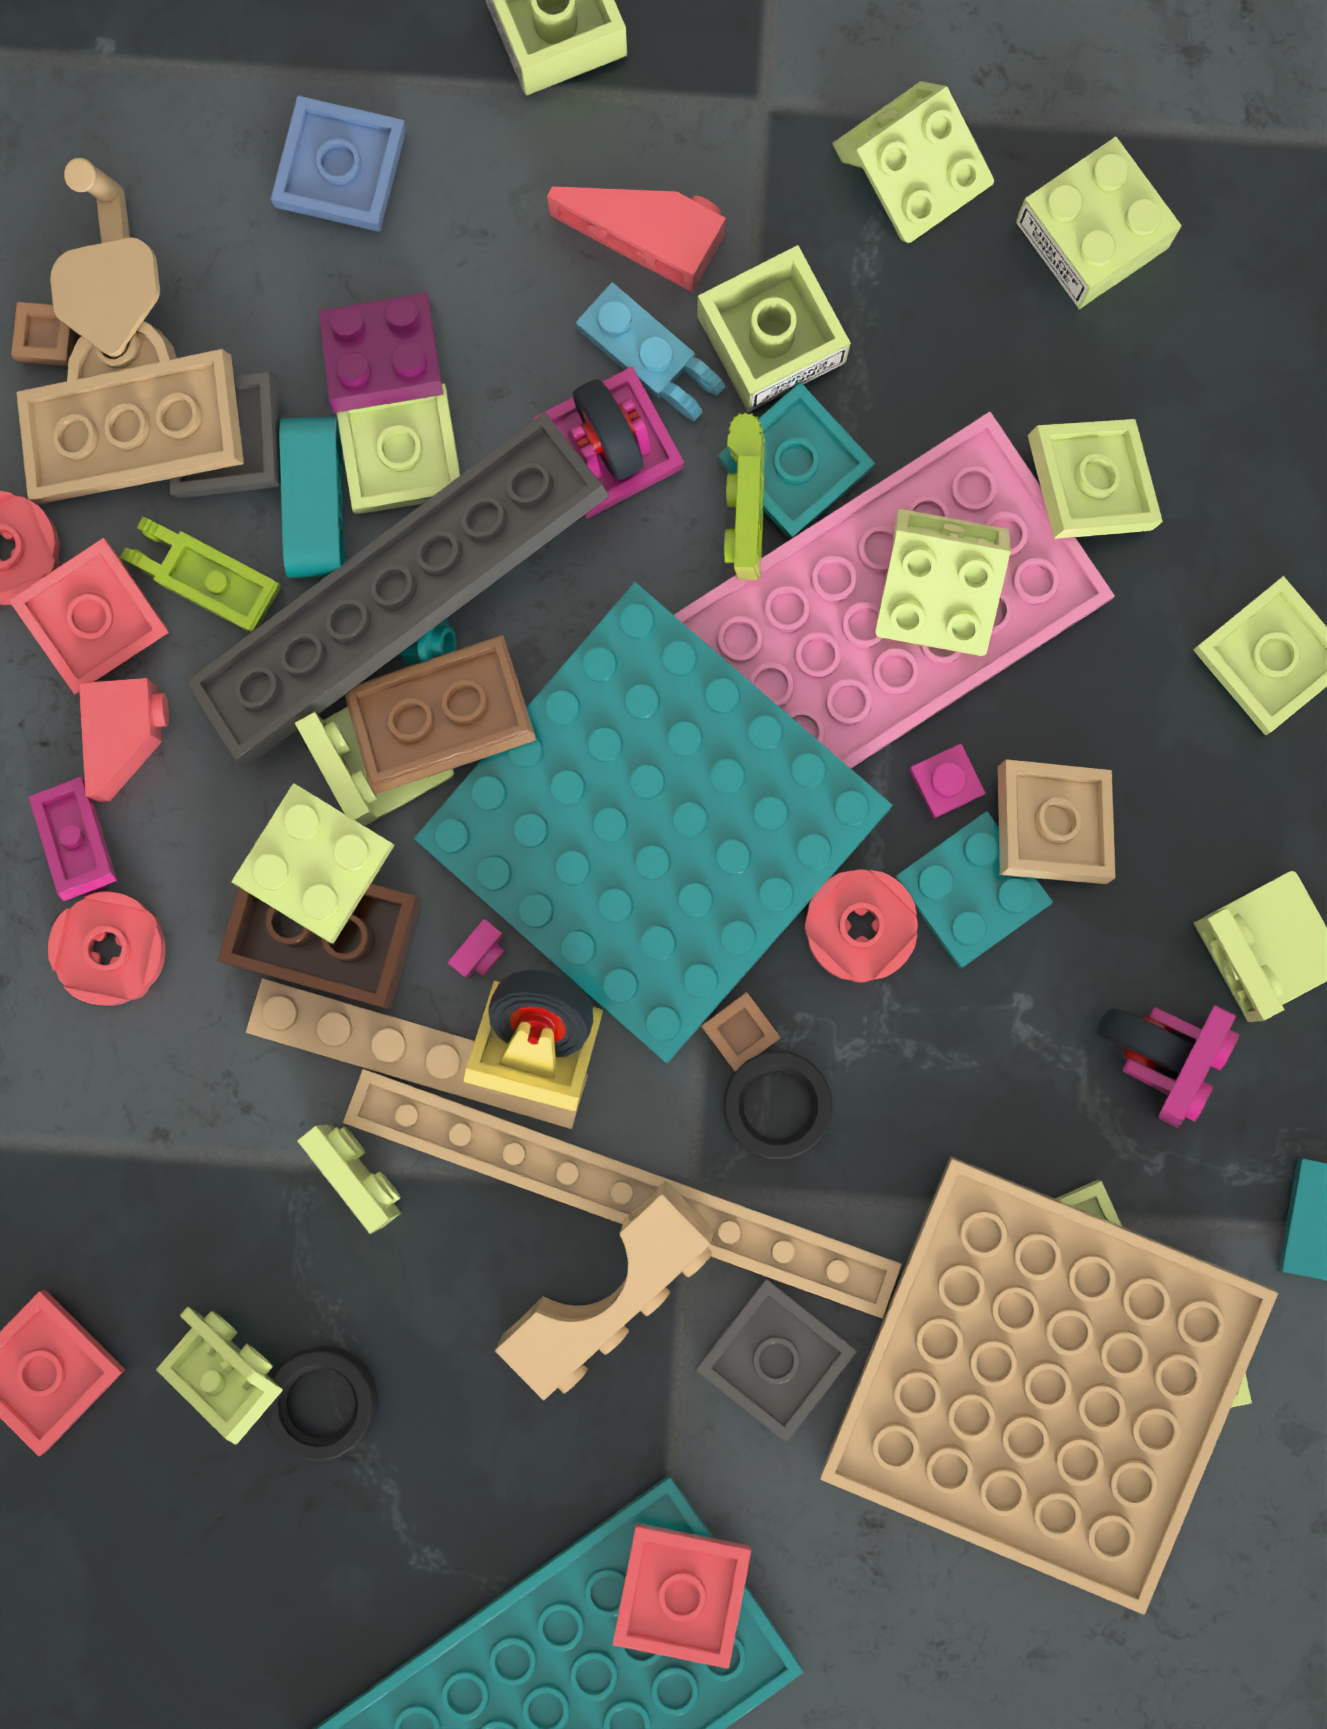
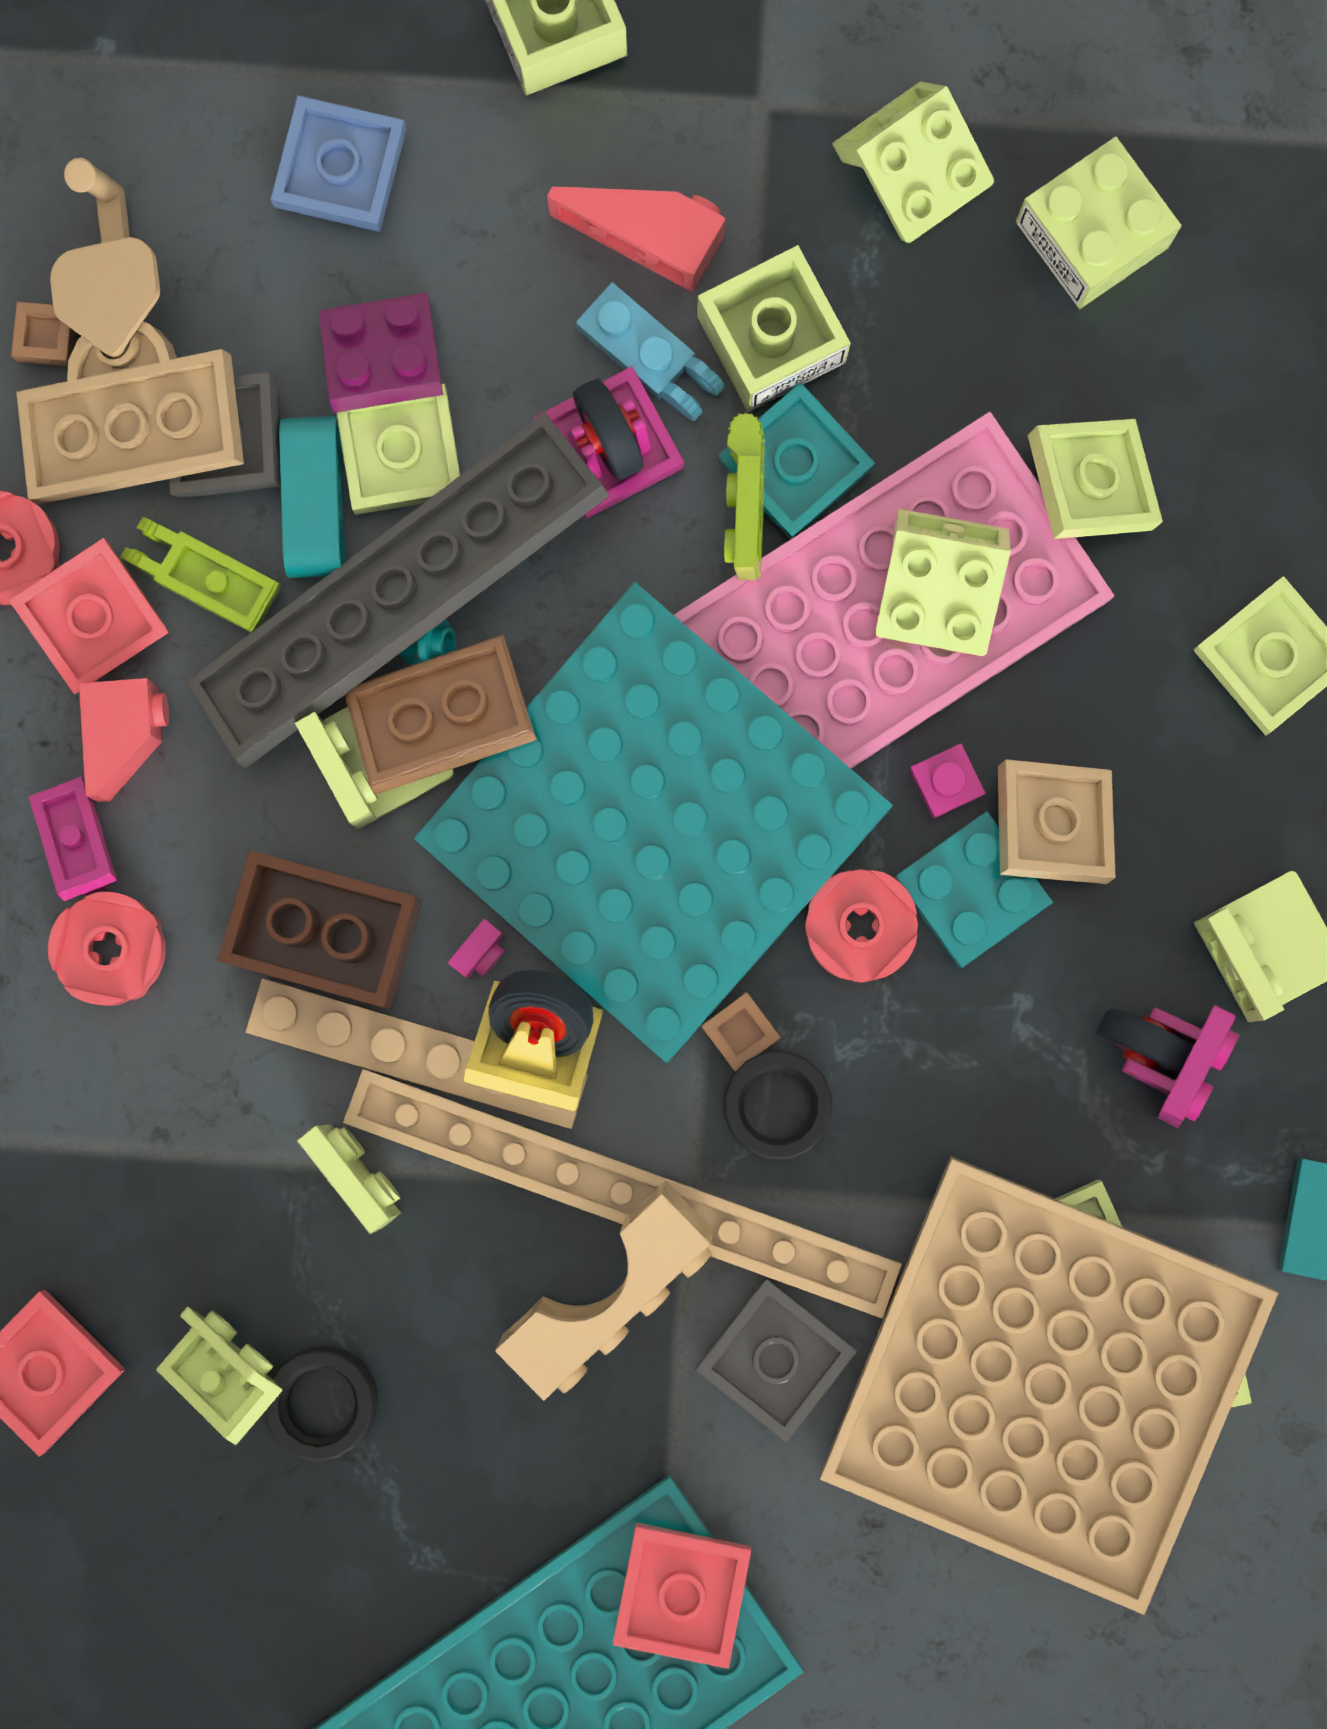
yellowish green plate [232,783,394,943] -> none

